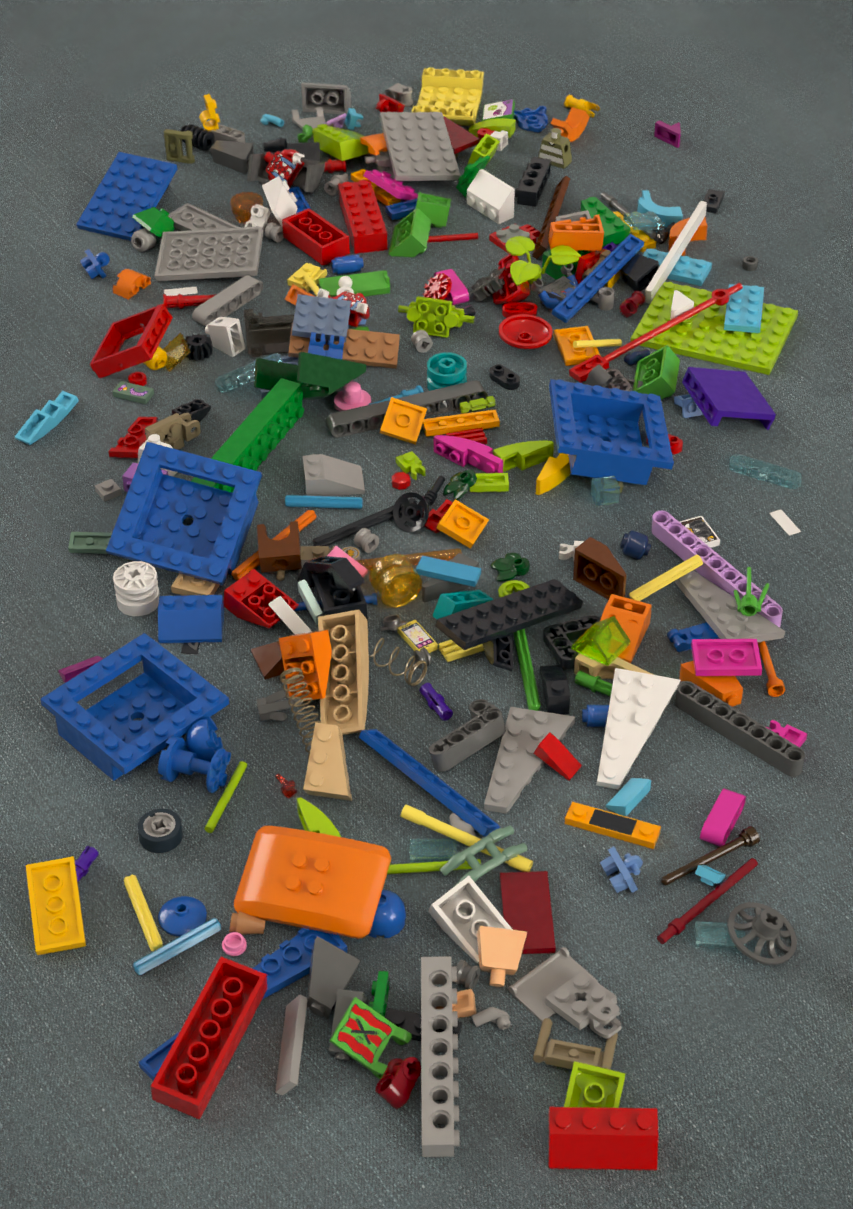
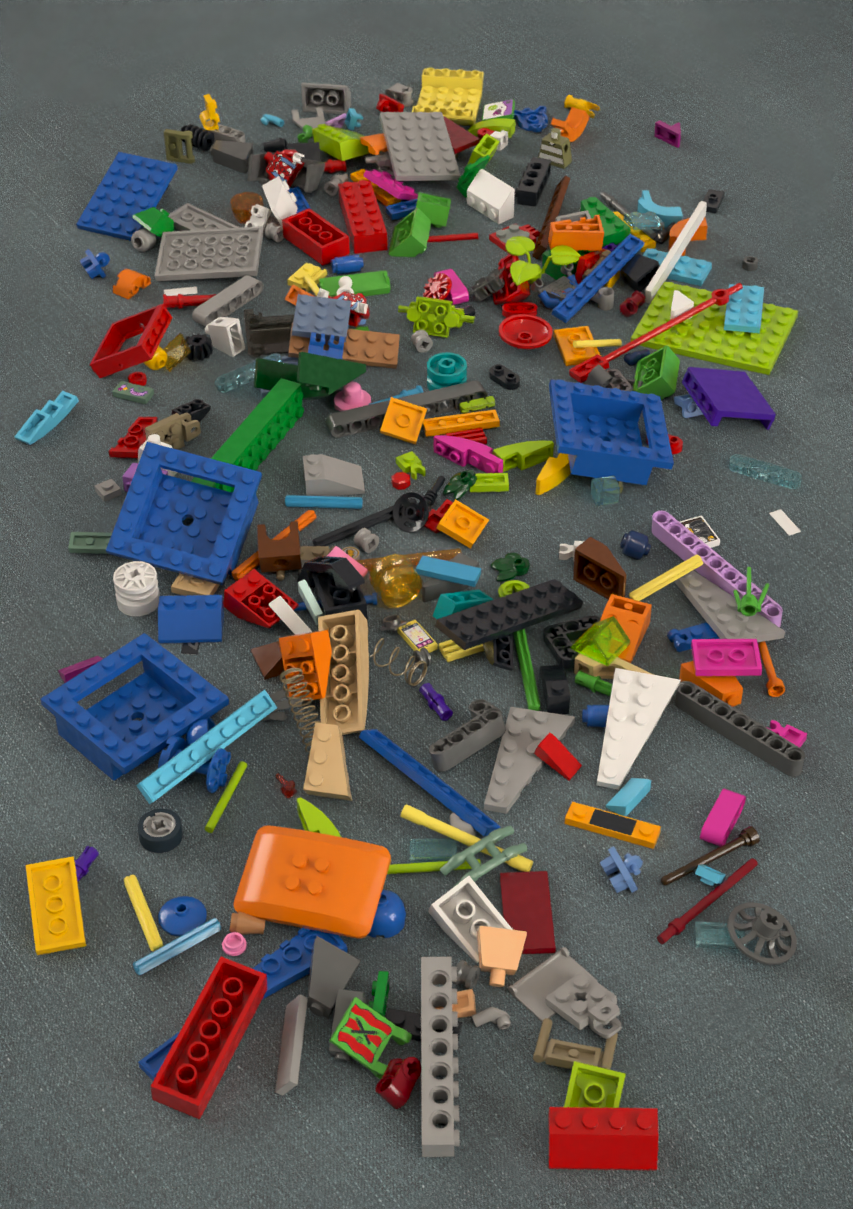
none -> medium azure tile [136,690,277,804]

